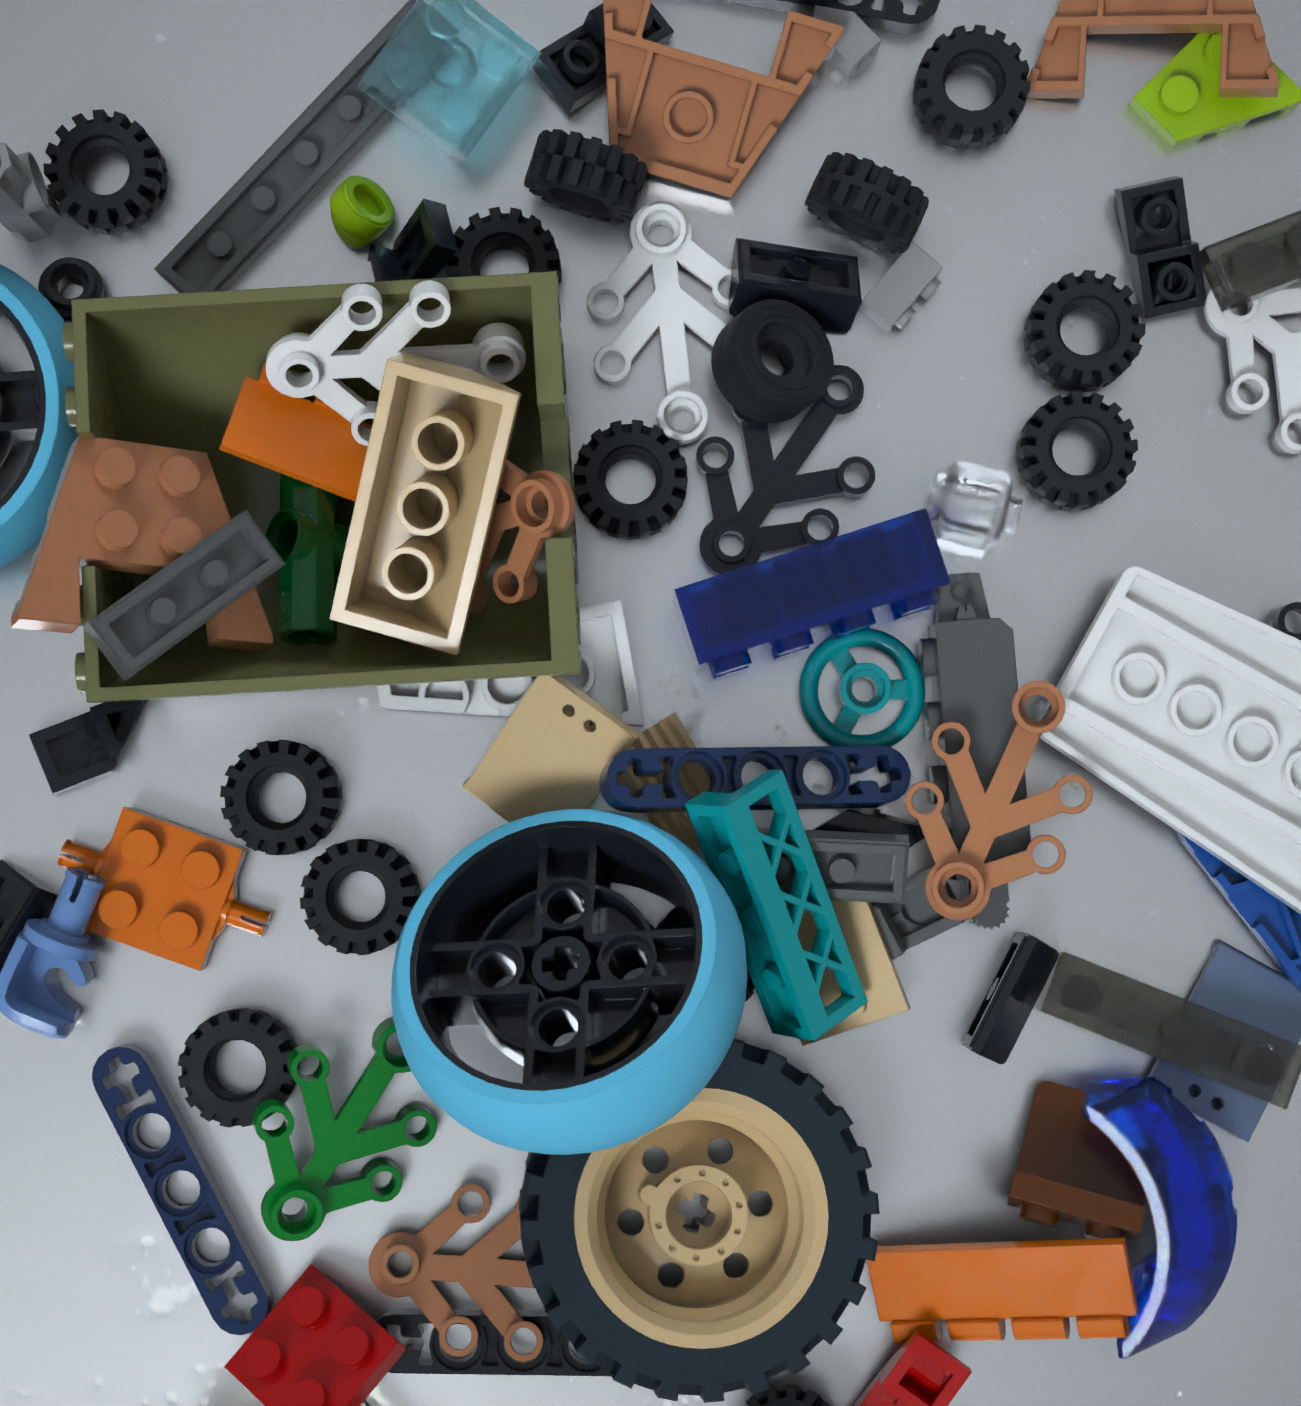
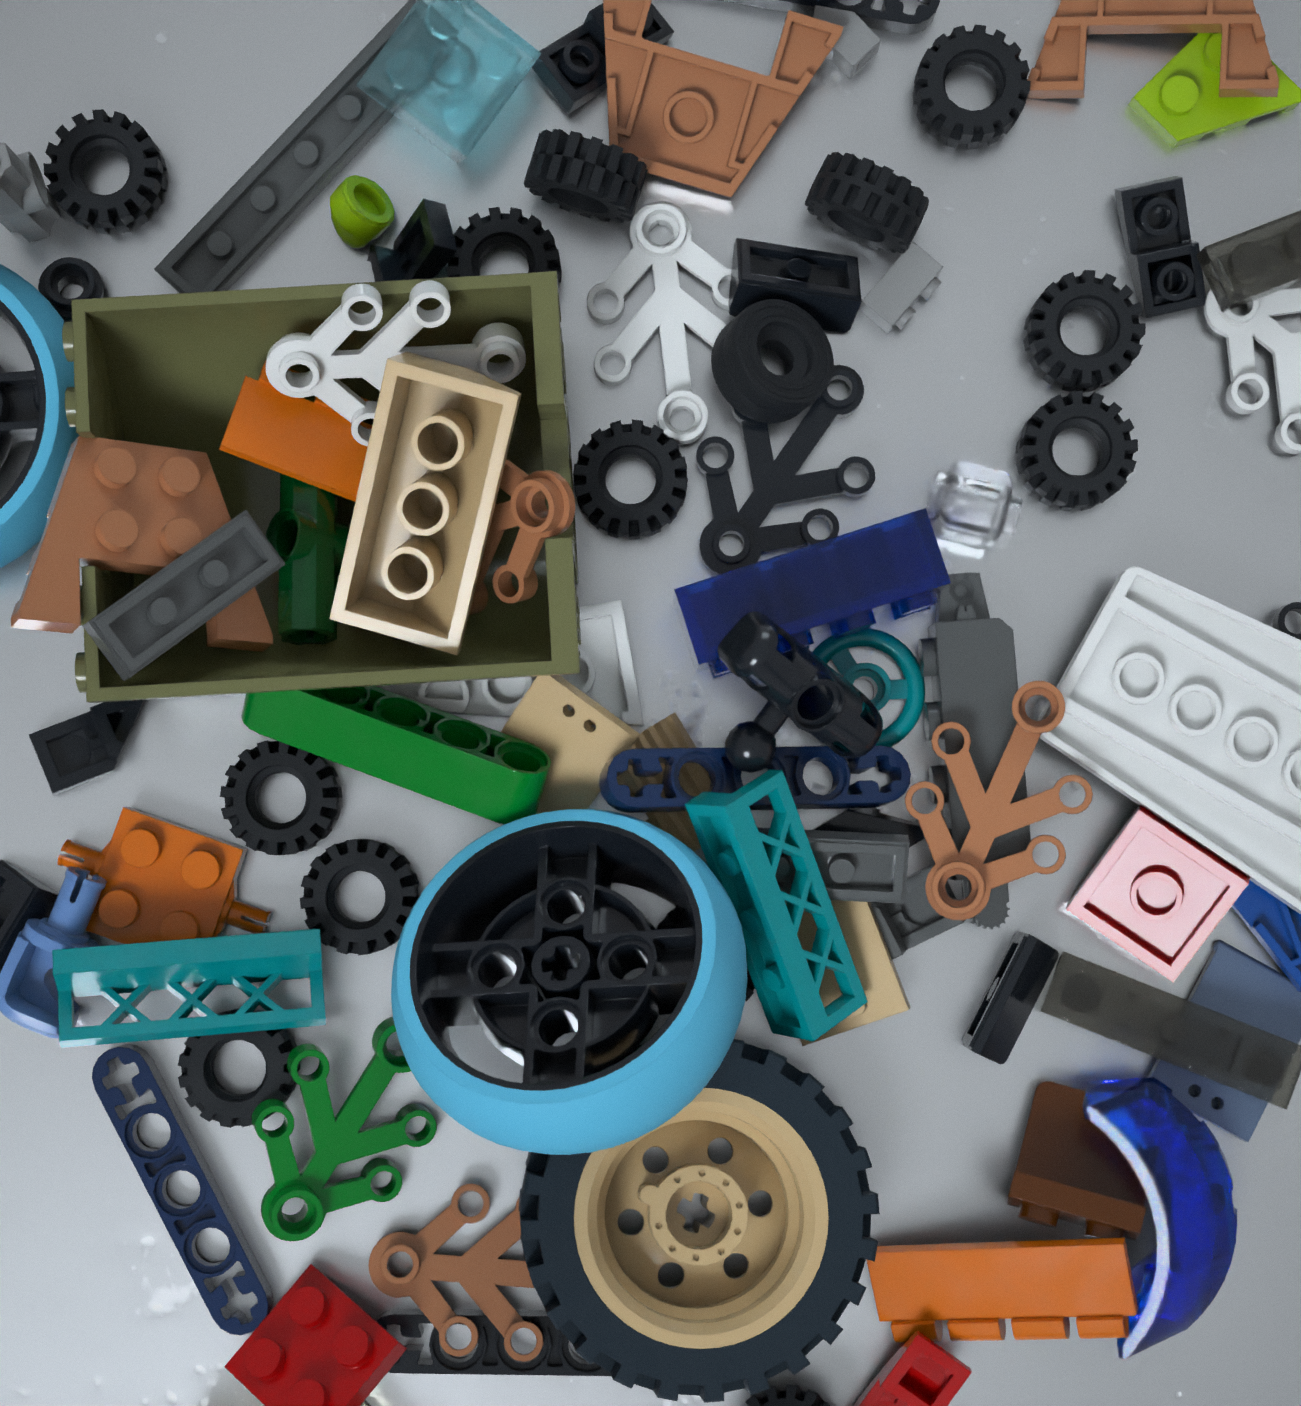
none -> teal fence [52,929,326,1048]
none -> green beam [241,686,551,825]
none -> black piece [717,611,883,773]
none -> plate [1066,805,1250,983]

